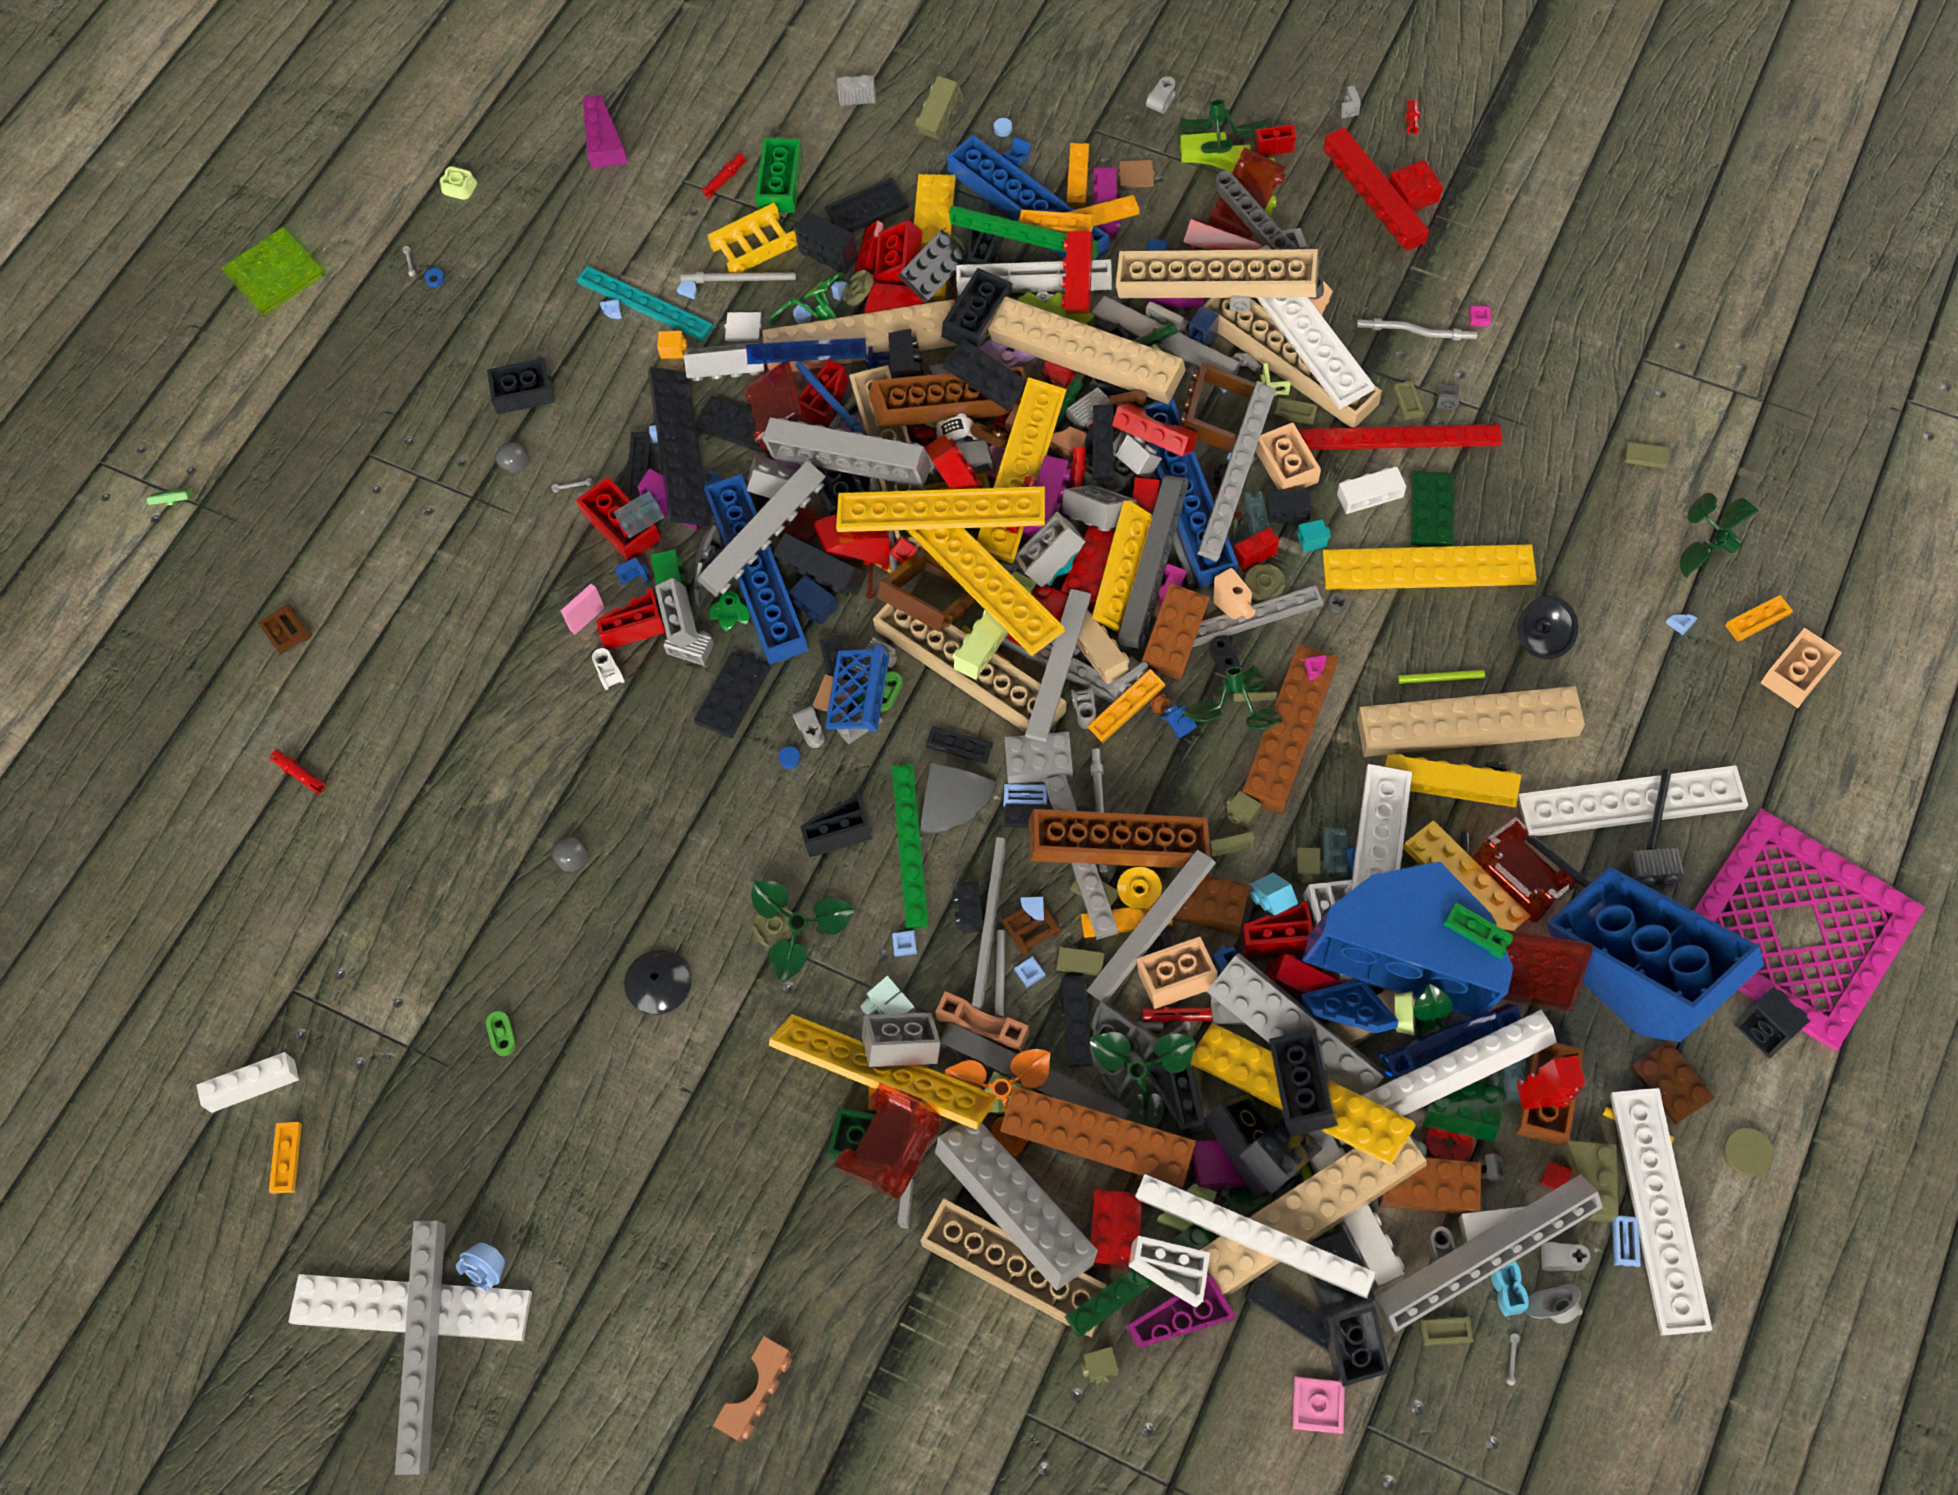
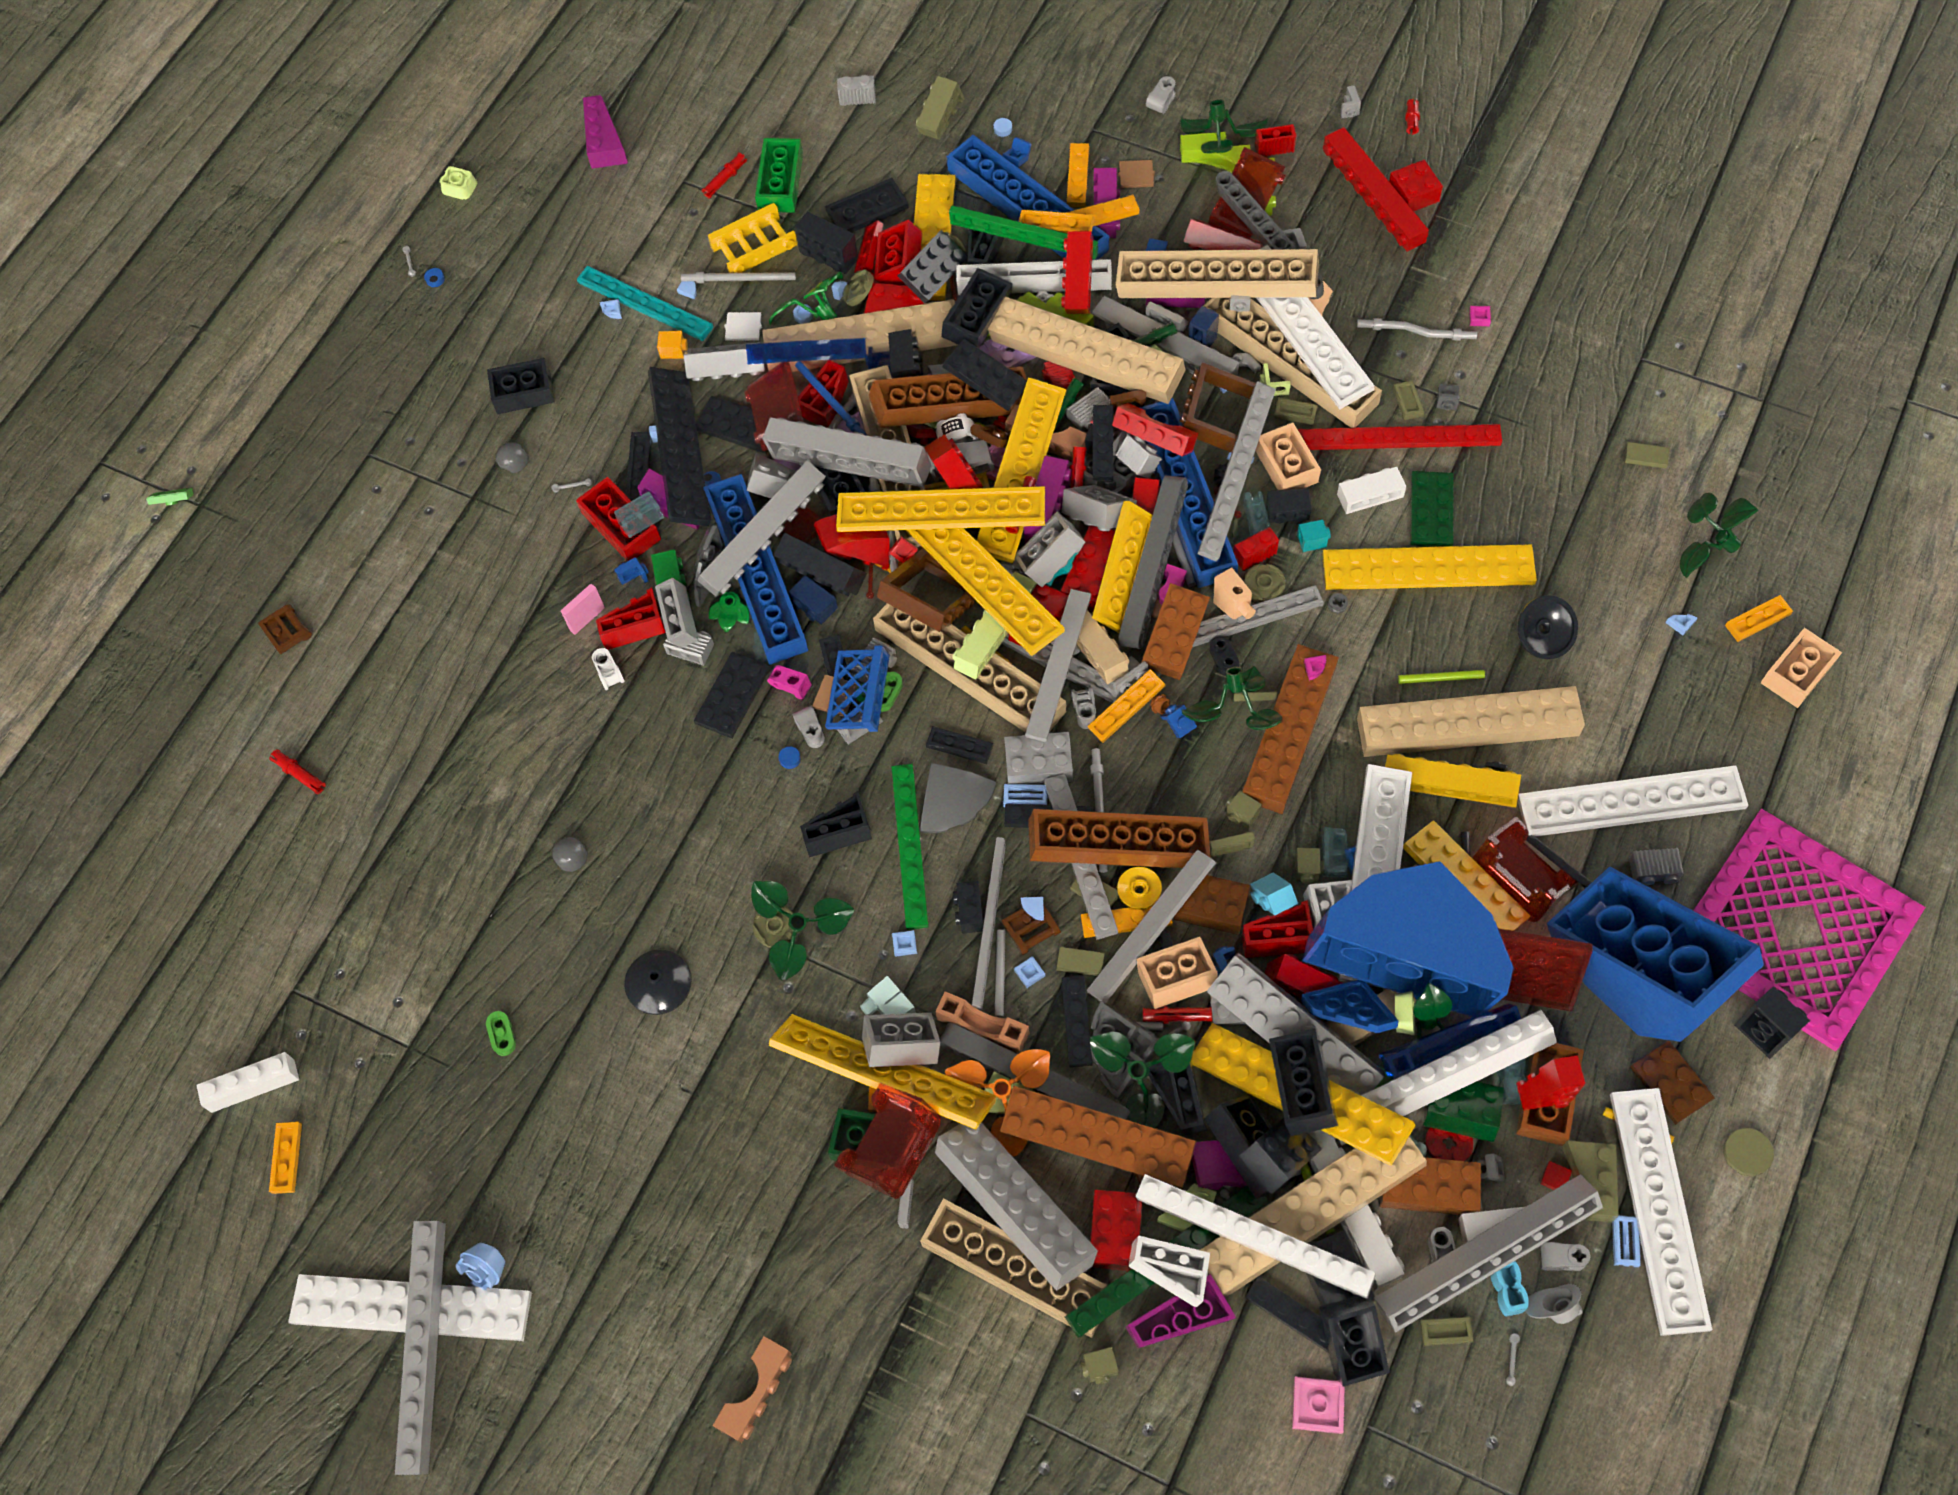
clear neon green plate [221,227,326,317] -> none
green plate [1443,903,1514,959] -> none
black bar [1646,769,1672,850] -> none
none -> dark pink leg [767,665,812,700]

